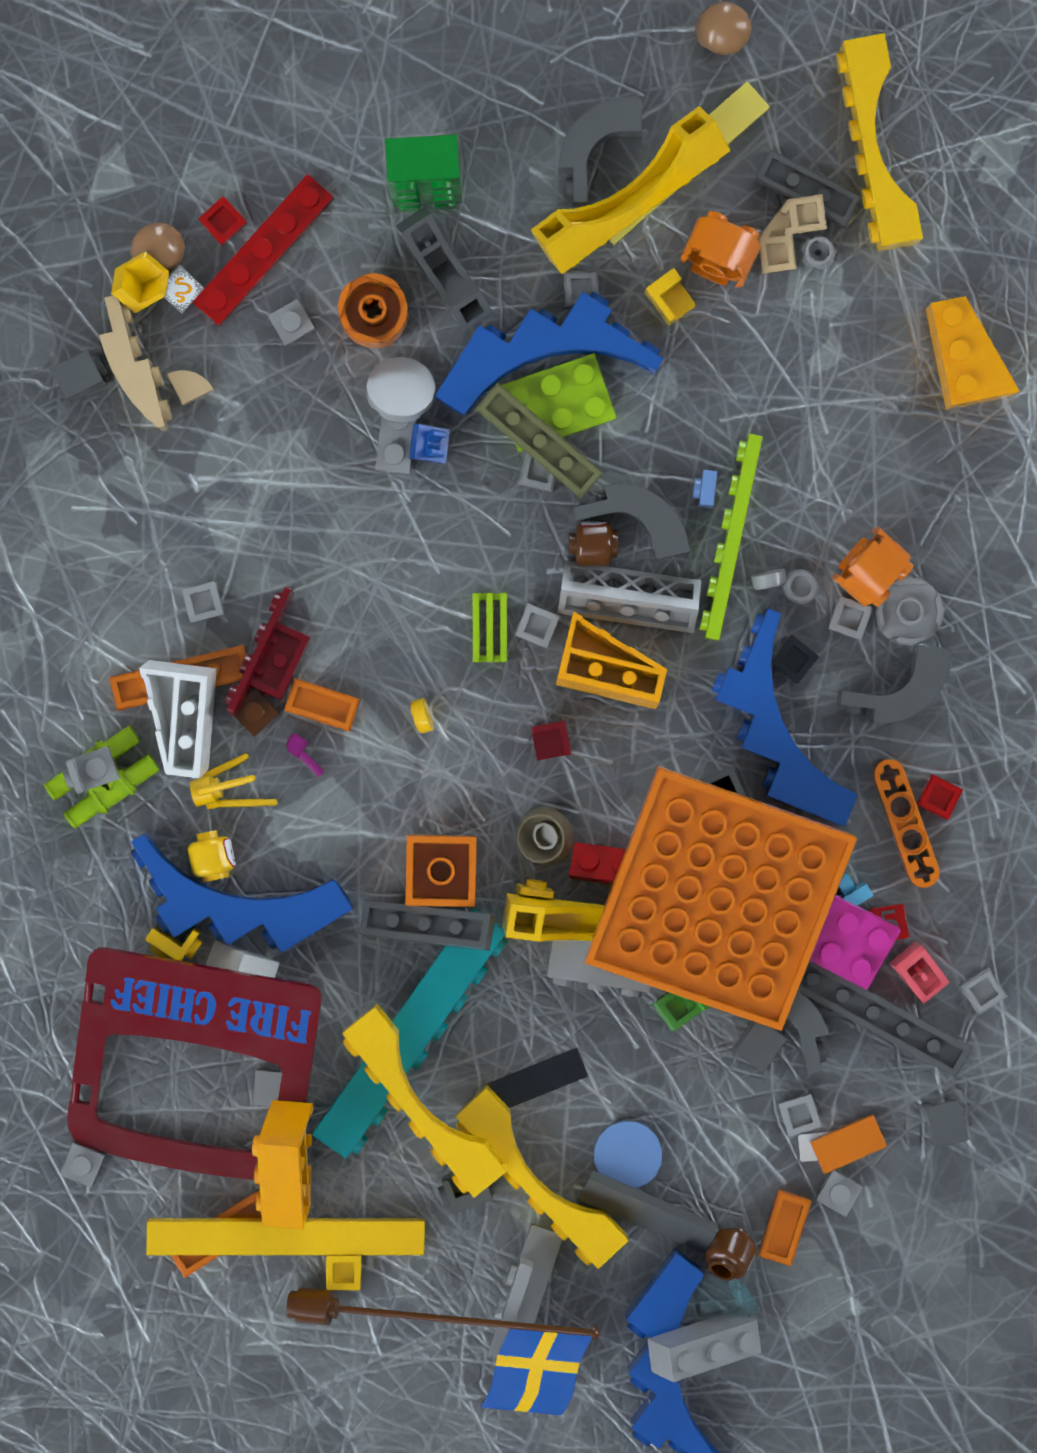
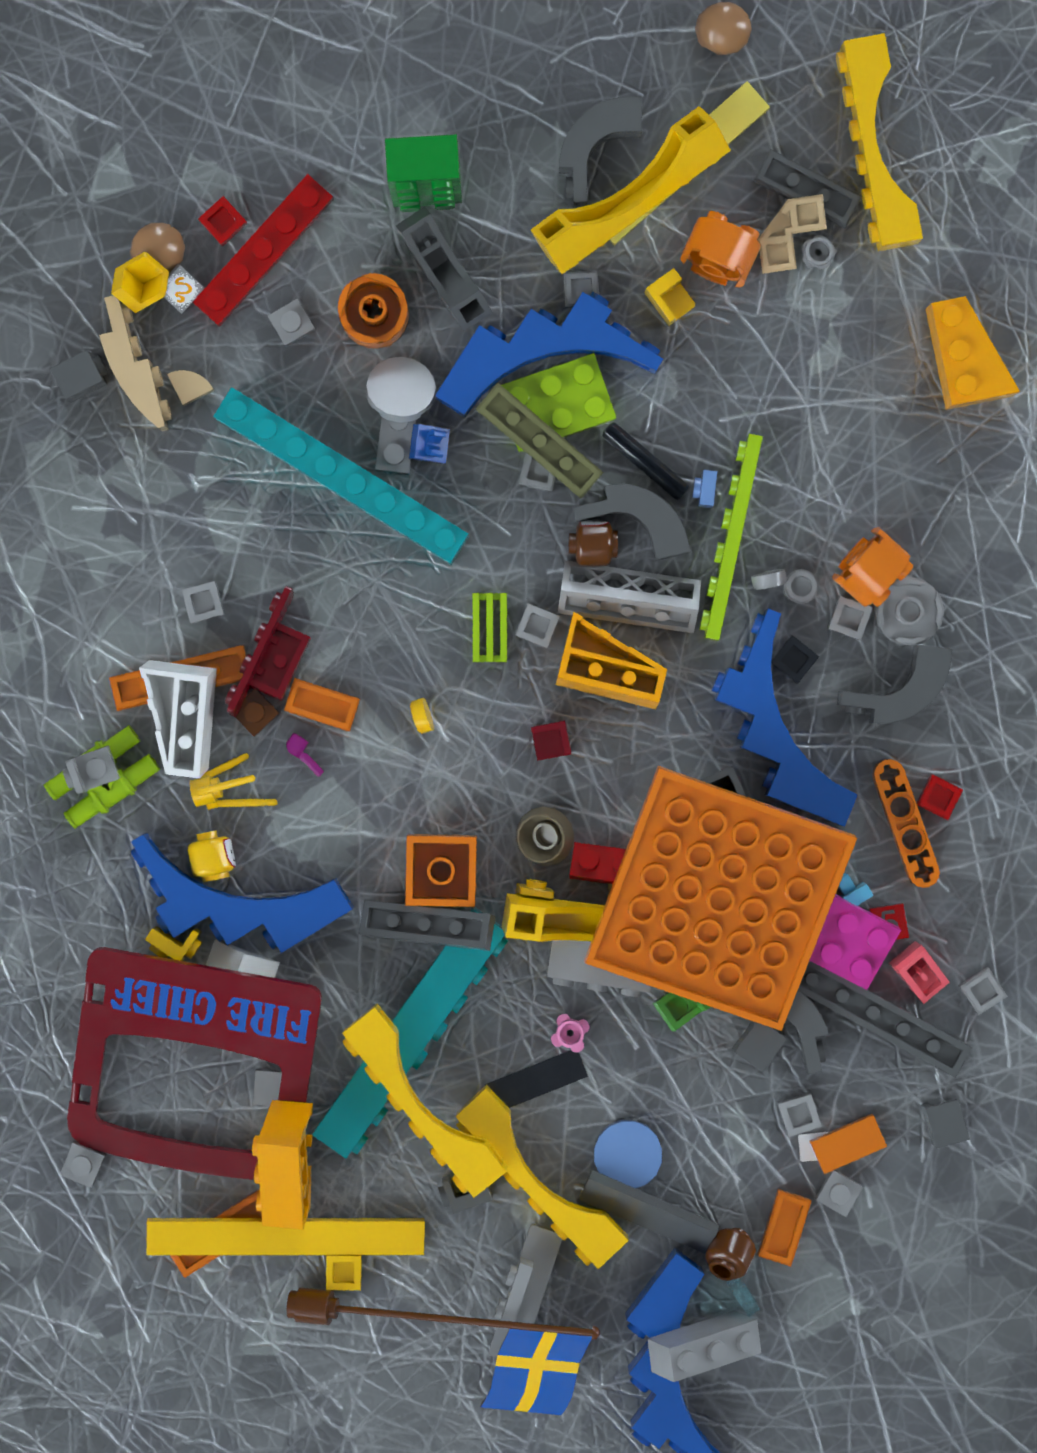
none -> teal brick [213,387,469,565]
none -> bright pink plate [551,1014,590,1053]
none -> black axle [602,422,689,500]

